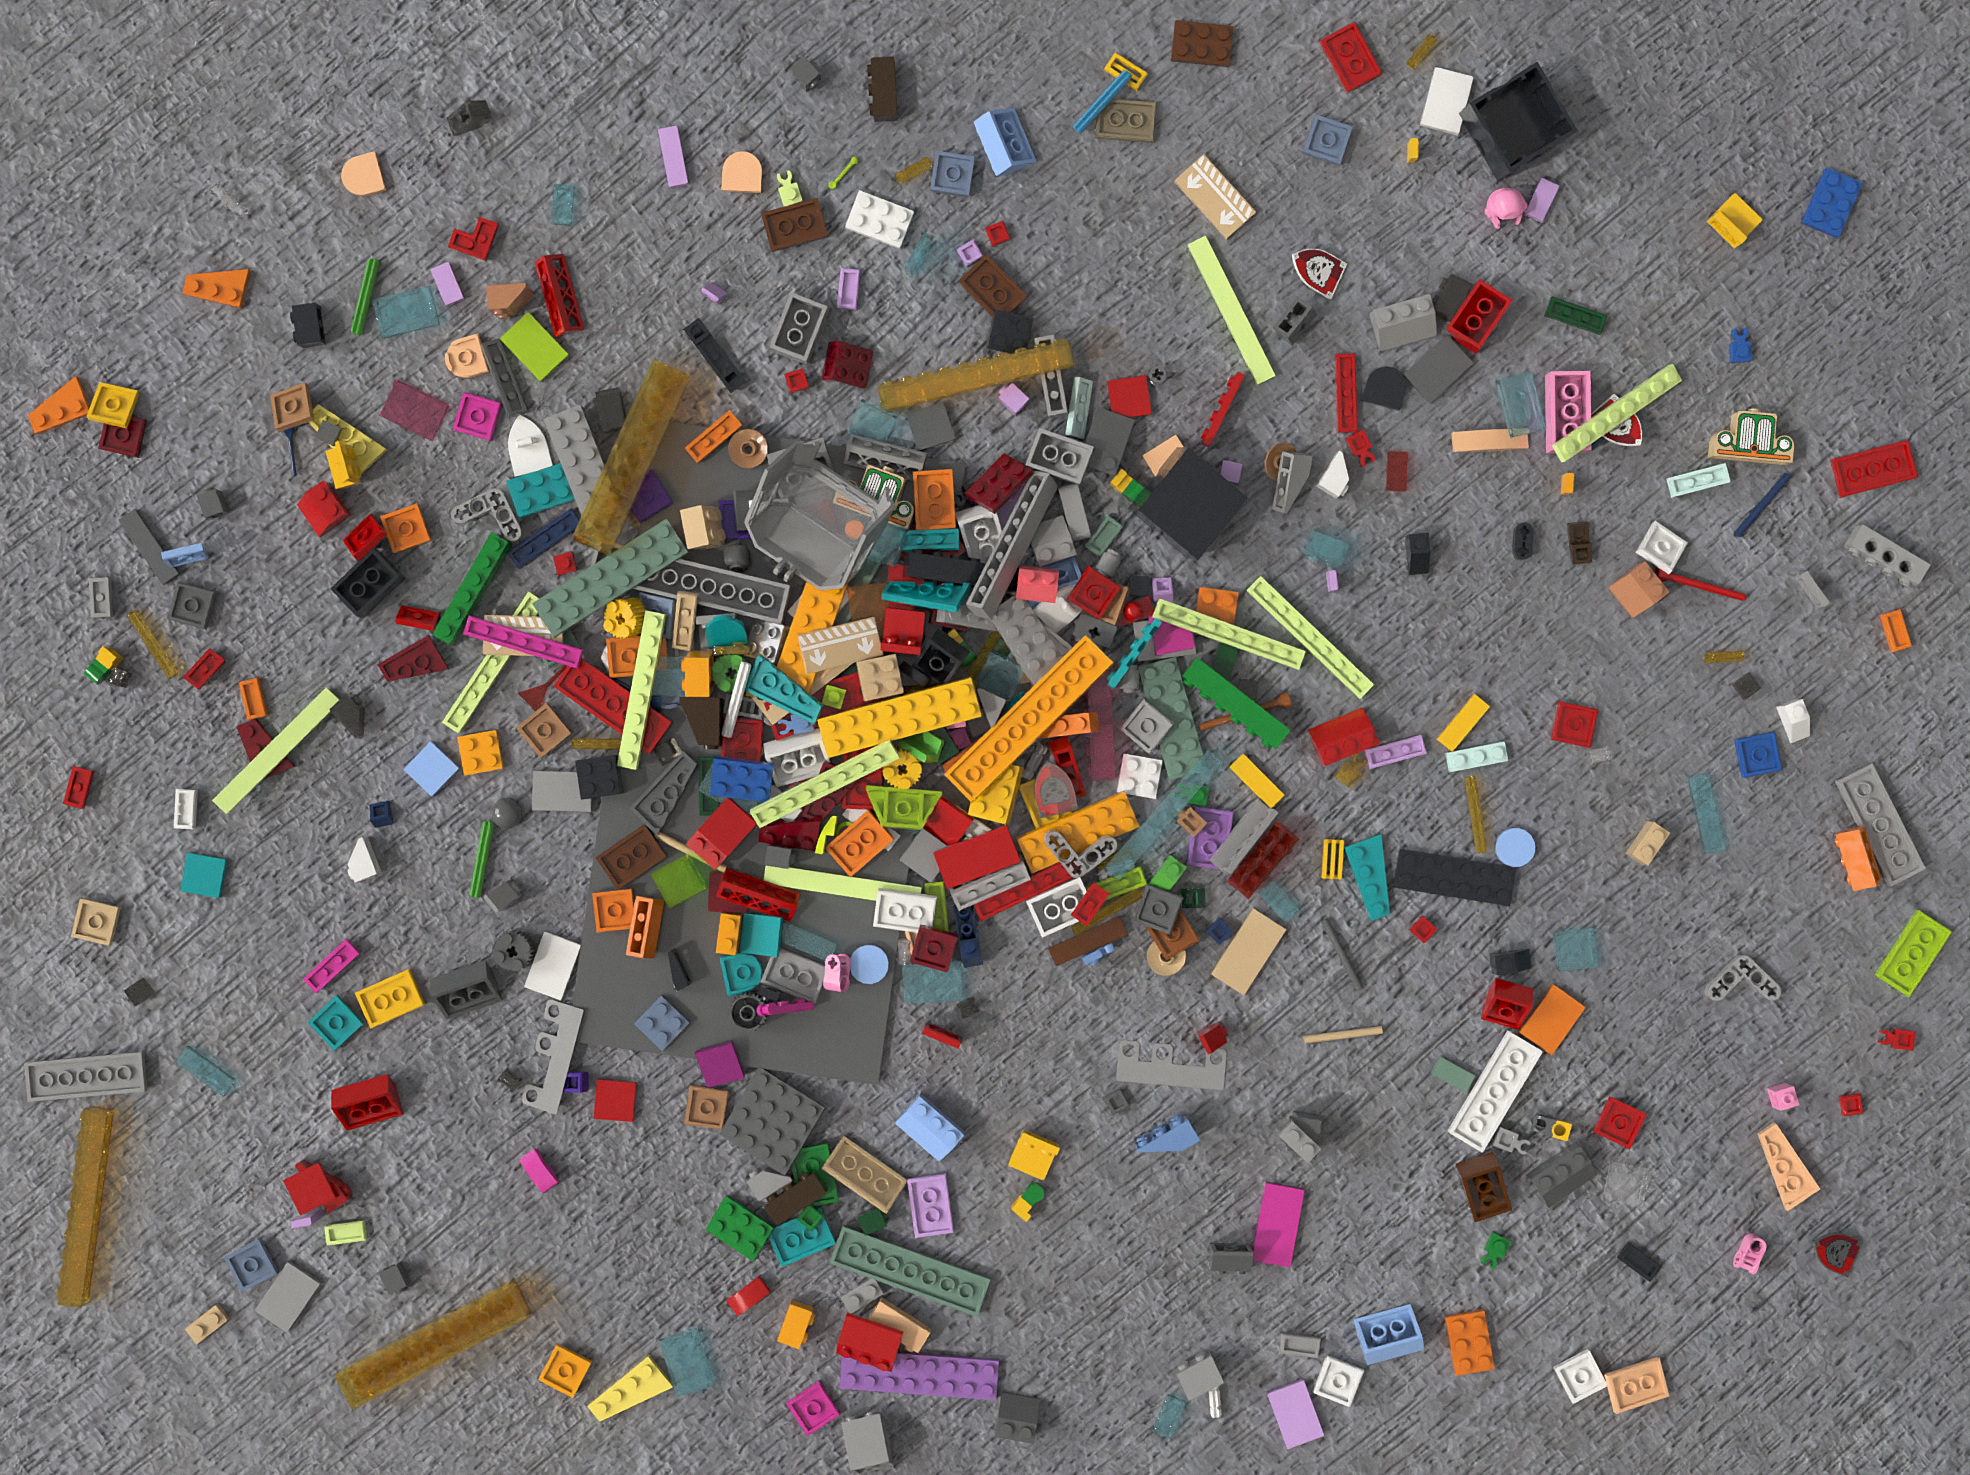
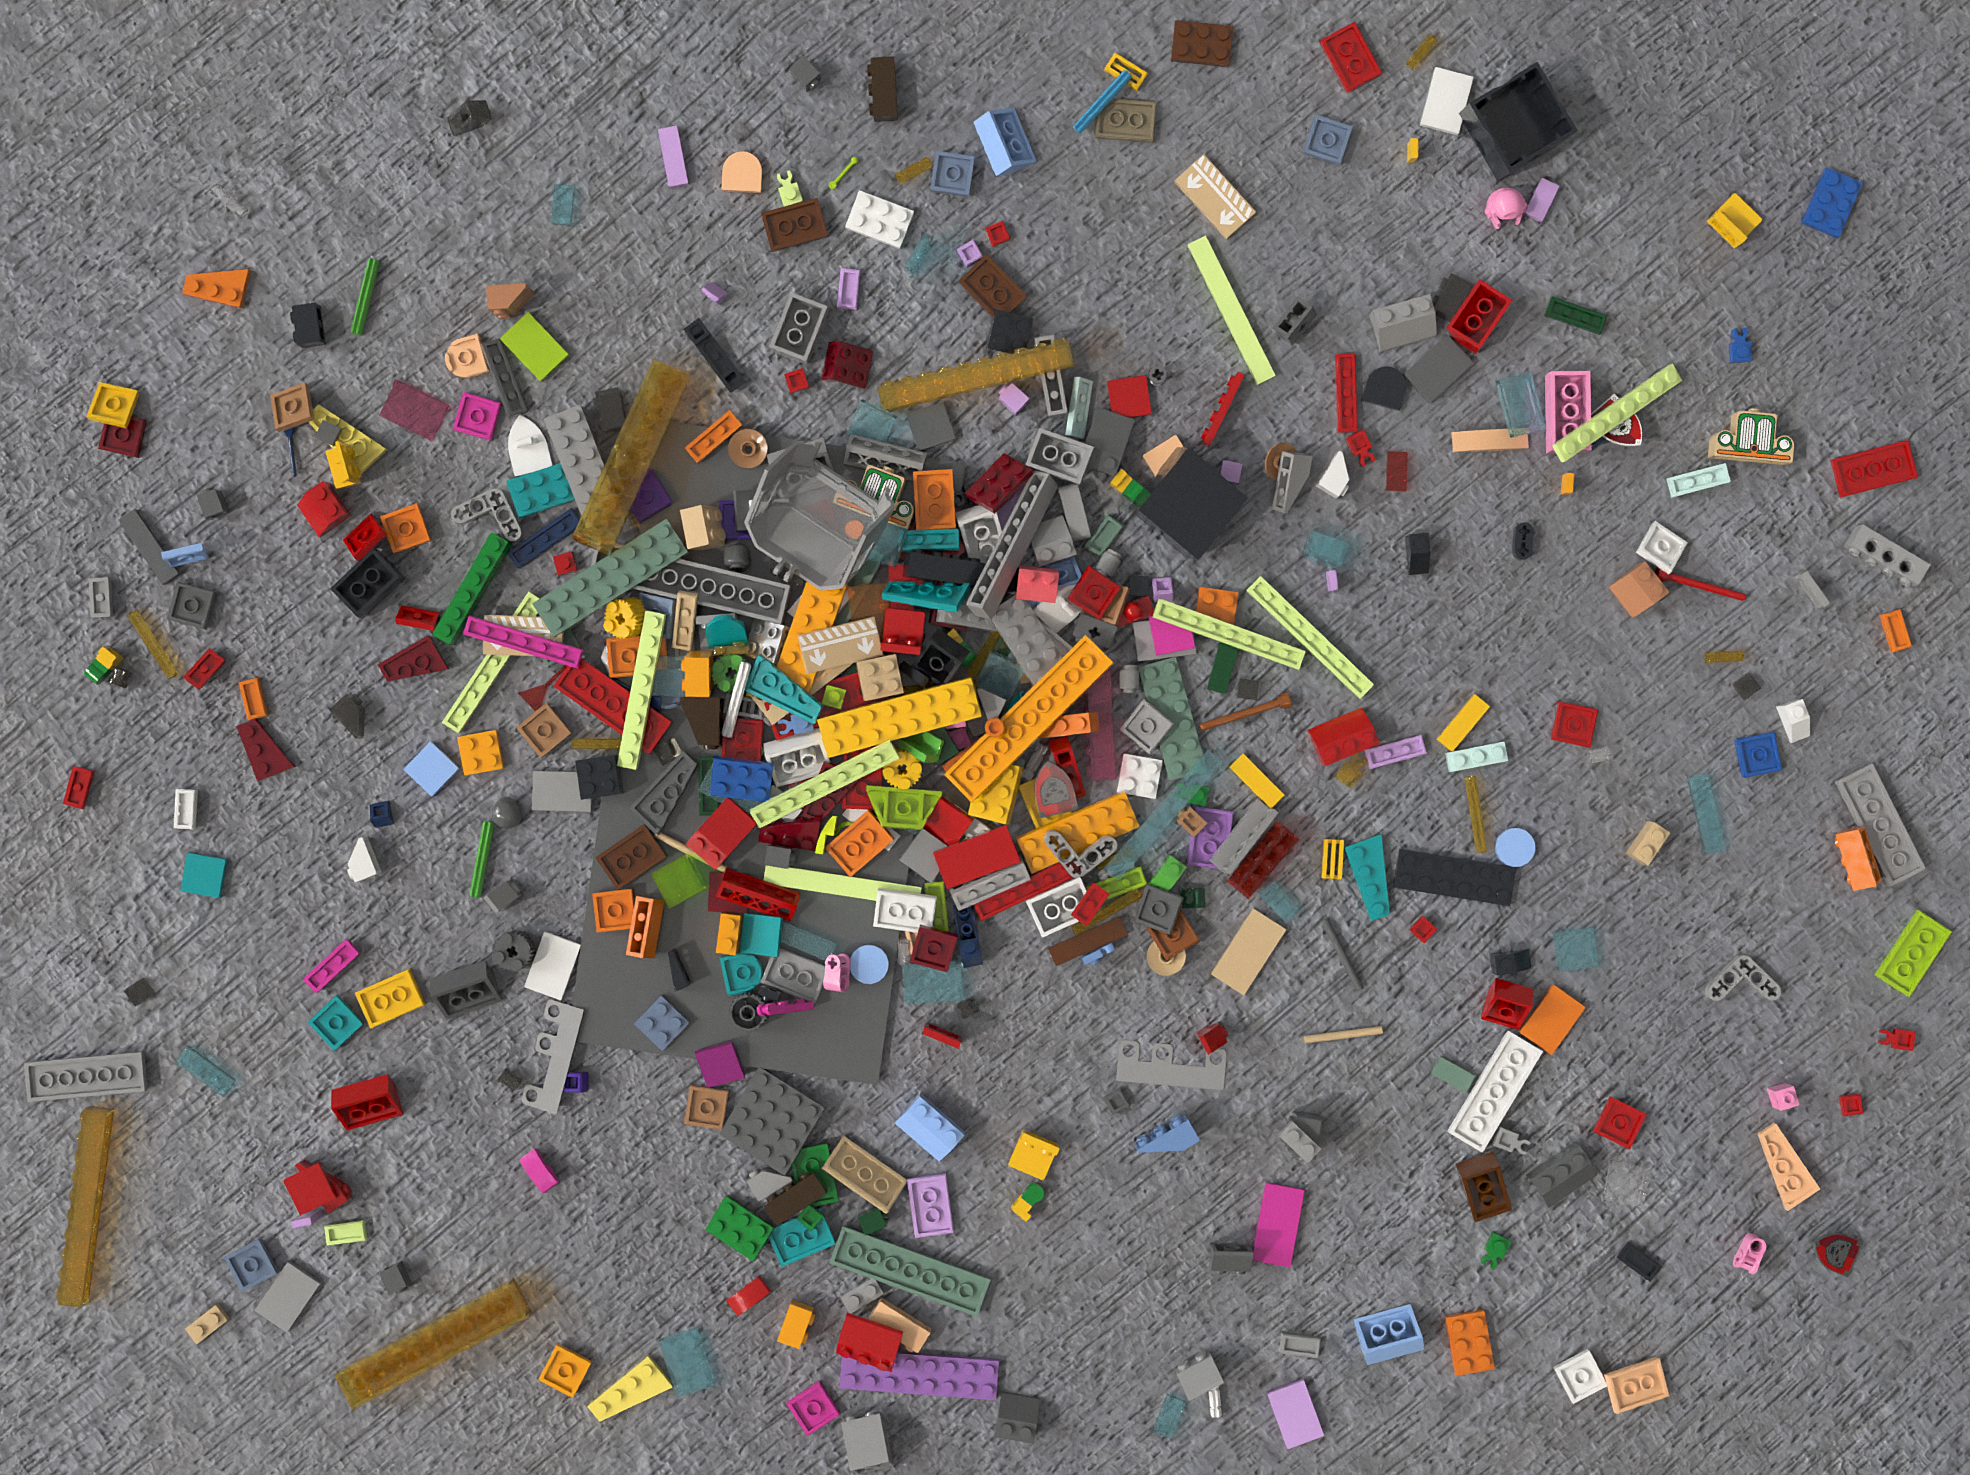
orange wing [28,376,90,434] -> none
tan plate [71,898,121,946] -> none
yellowish green tile [212,688,341,814] -> none
light nougat tile [341,151,387,196] -> none
clear light blue tile [372,286,440,339] -> none
lavender tile [430,262,465,307] -> none
red plate [448,217,499,261] -> none
red fence [535,254,585,337] -> none
red tile [593,1079,637,1122] -> none
teal wing [1107,618,1162,690] -> none
green brick [1182,657,1291,750] -> none
dark blue plate [1205,917,1233,945] -> none
shield [1292,249,1347,299] -> none
white tile [1313,1355,1364,1407] -> none
leg [1531,1114,1572,1141] -> none
dark brown slope [1567,521,1592,565] -> none
dark blue bar [1734,473,1791,538] -> none
none -> orange tile [985,718,1005,738]

